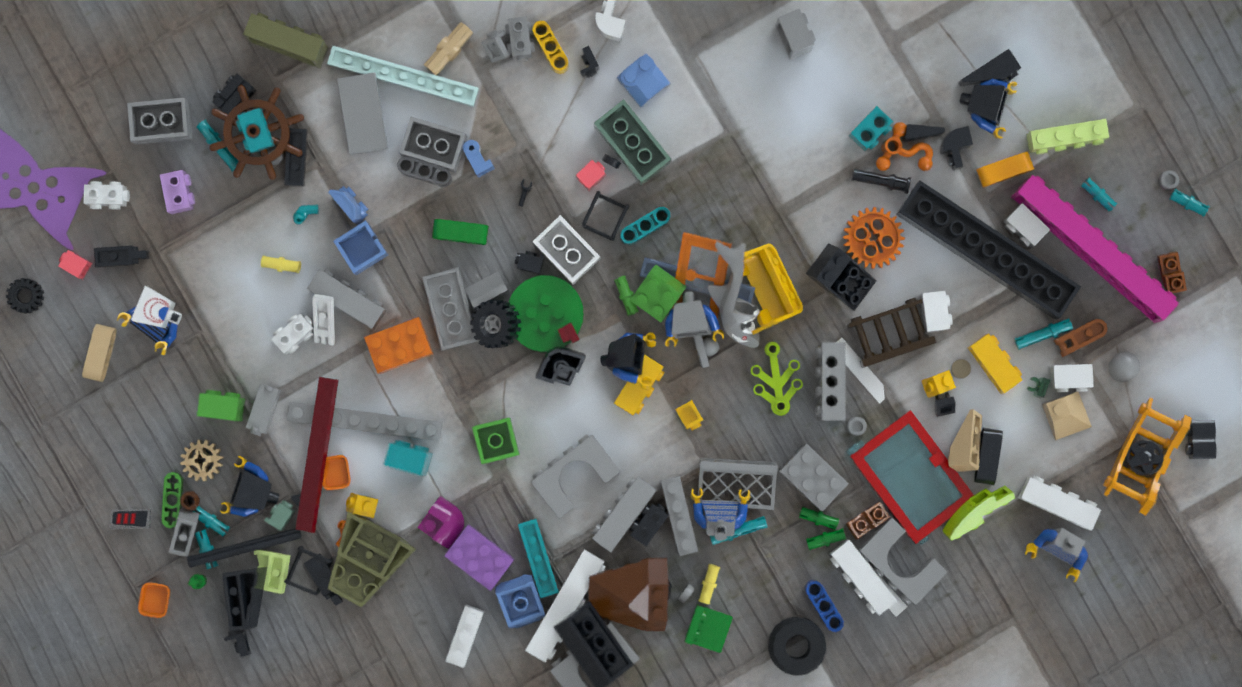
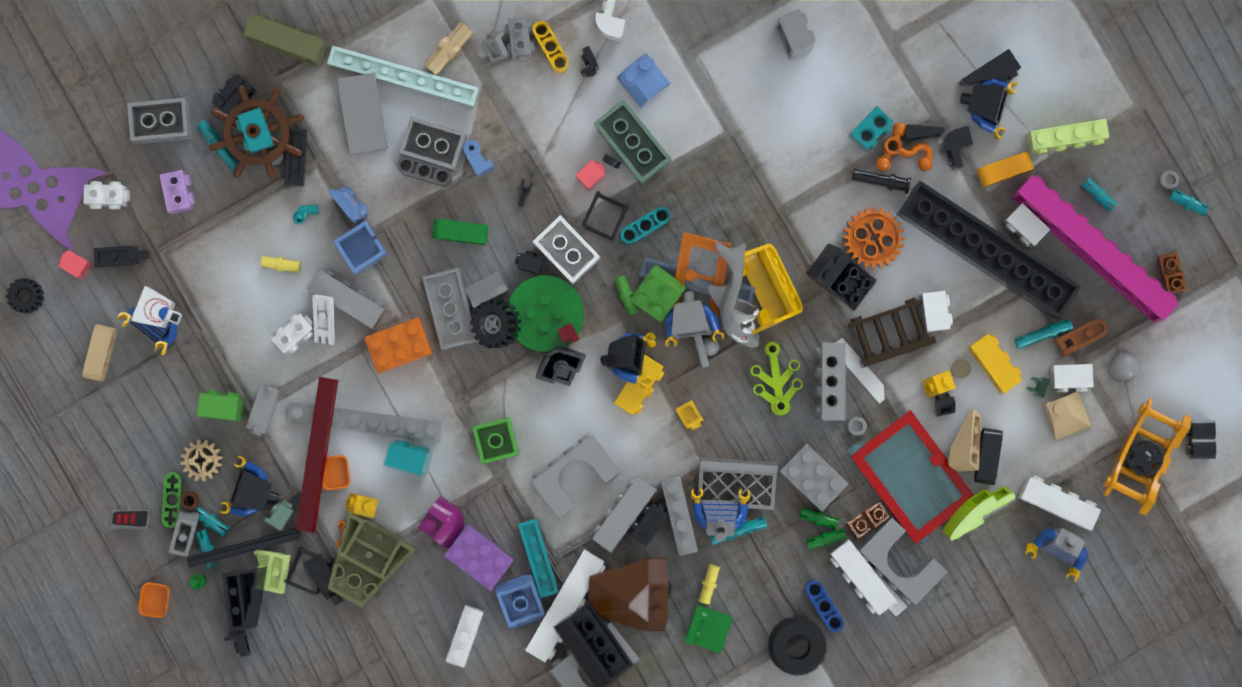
light grey tile [677,584,694,603] -> none

